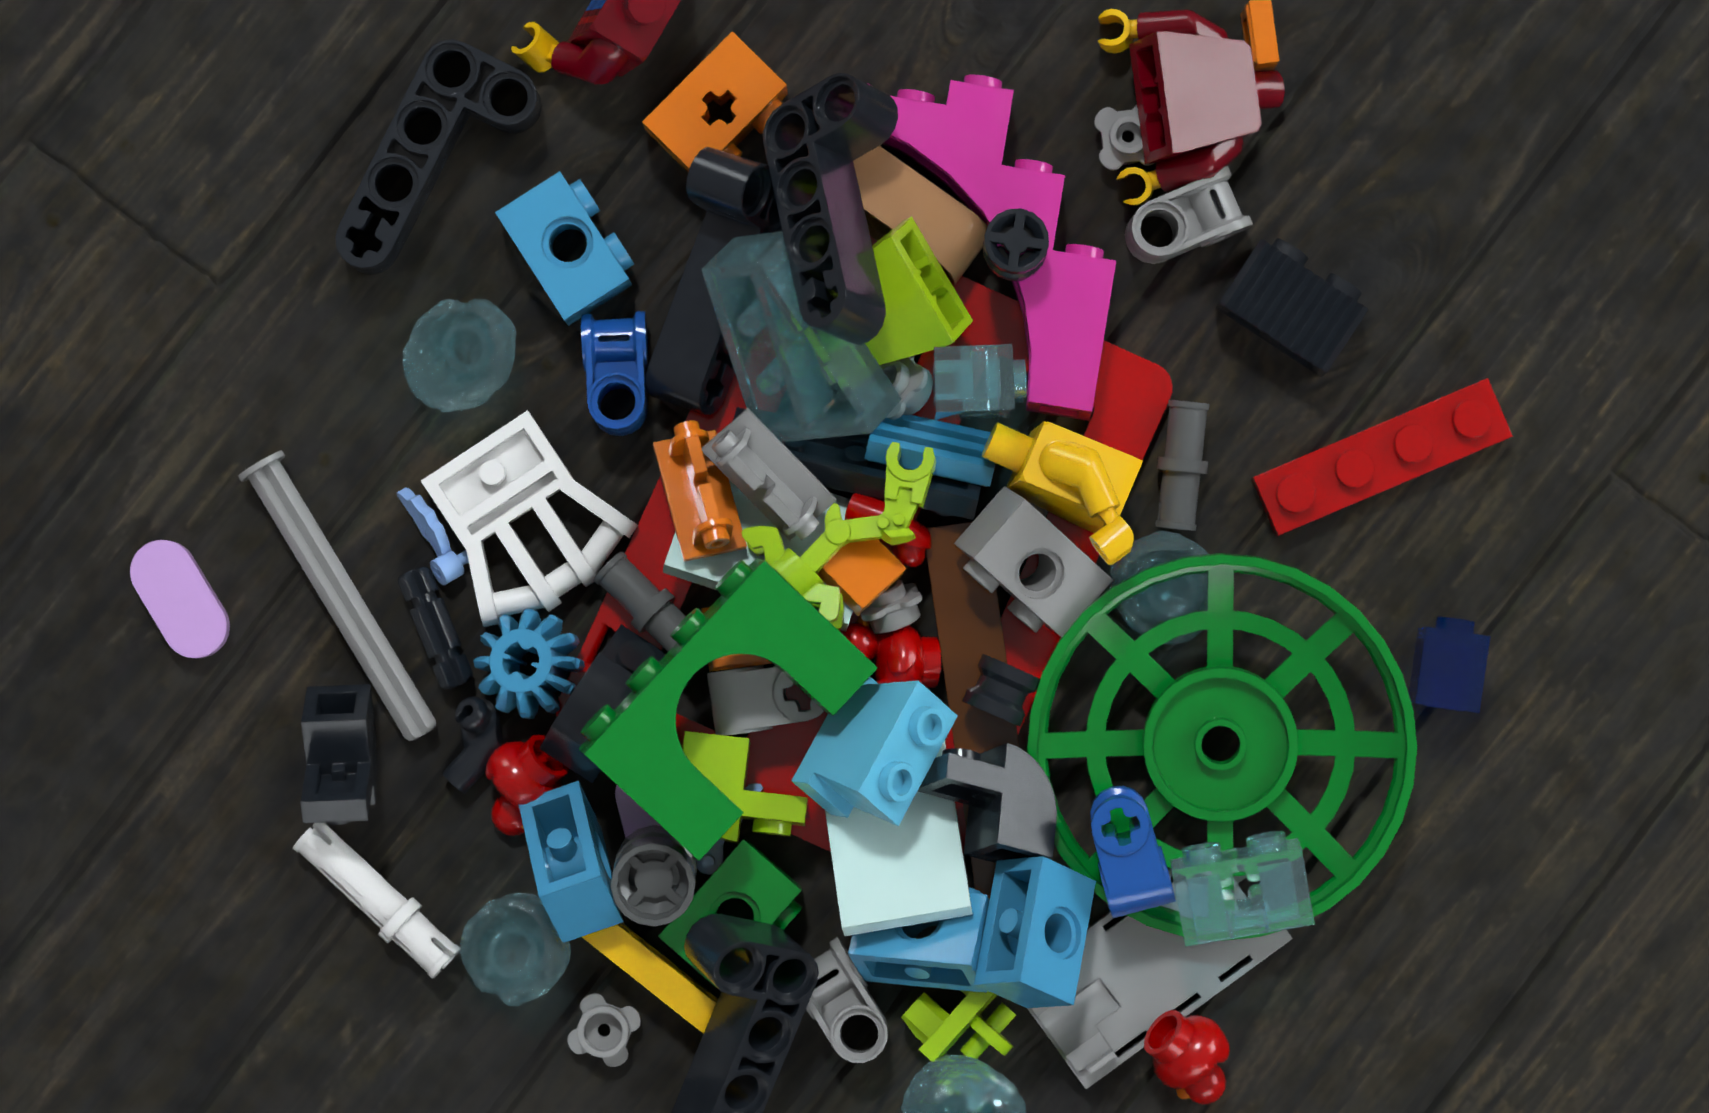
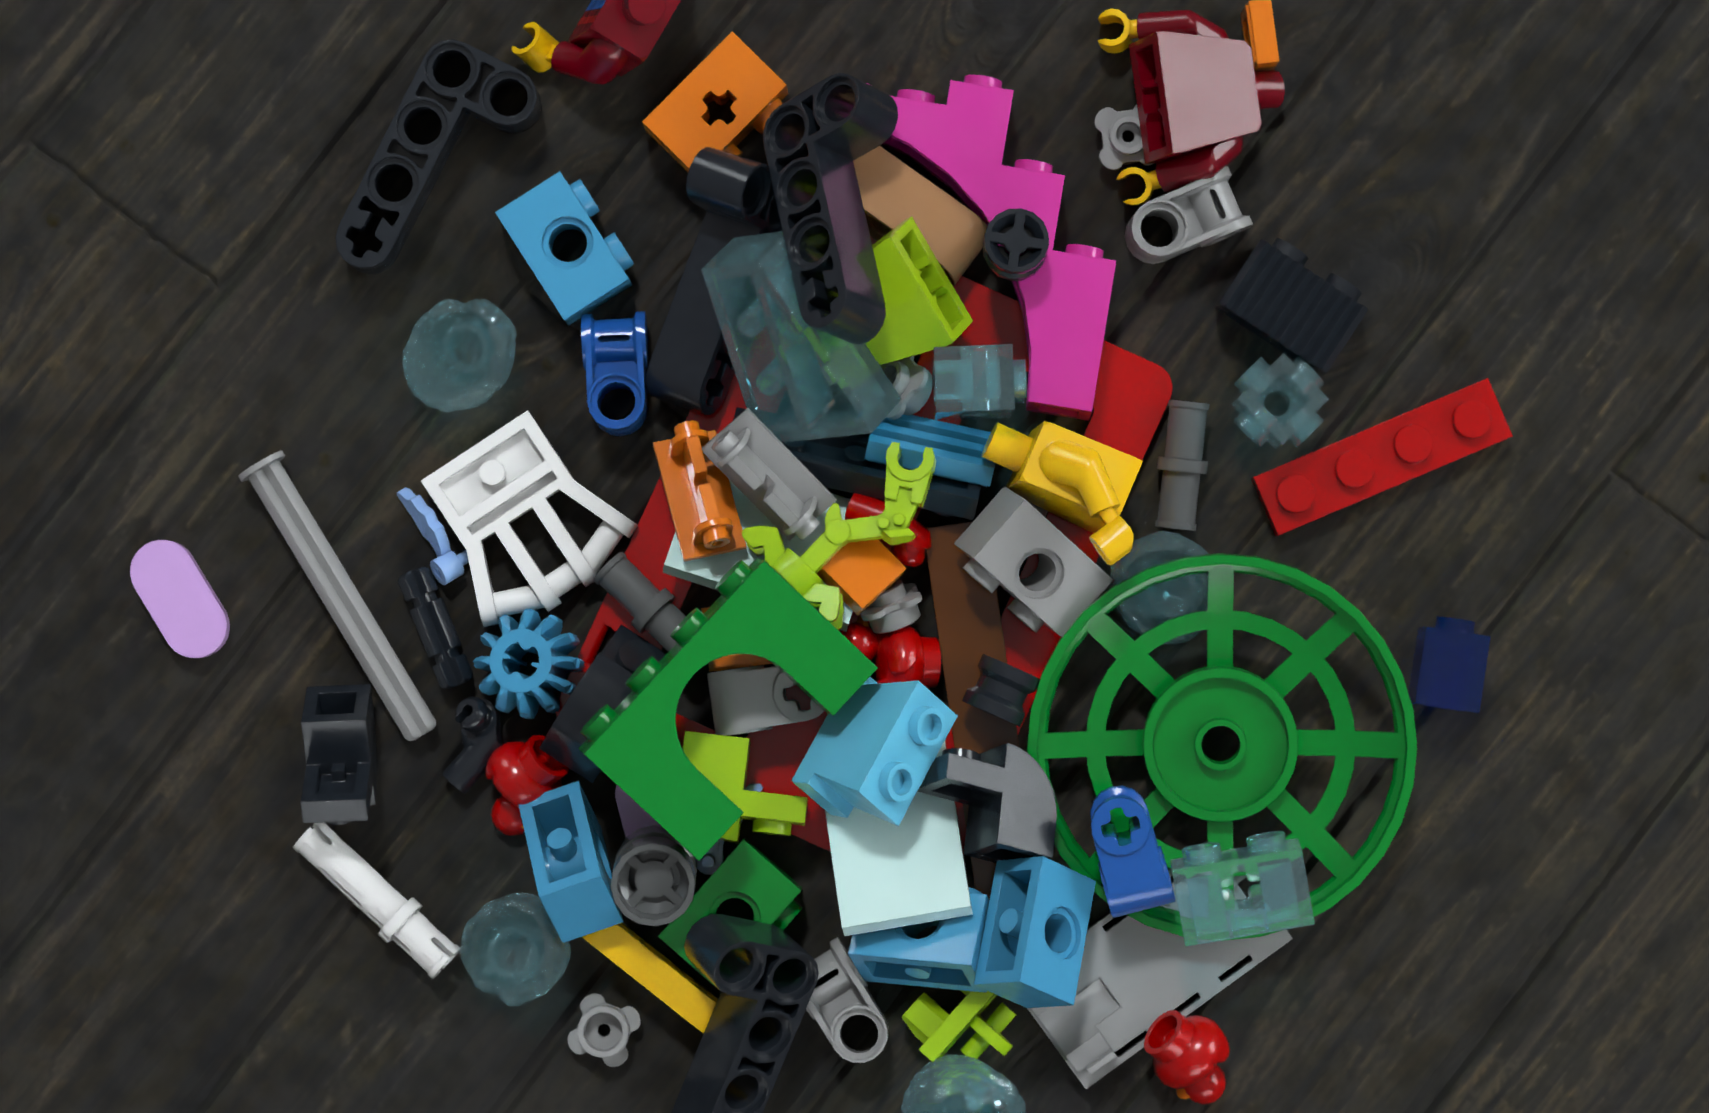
none -> clear light blue brick [1231,353,1329,449]

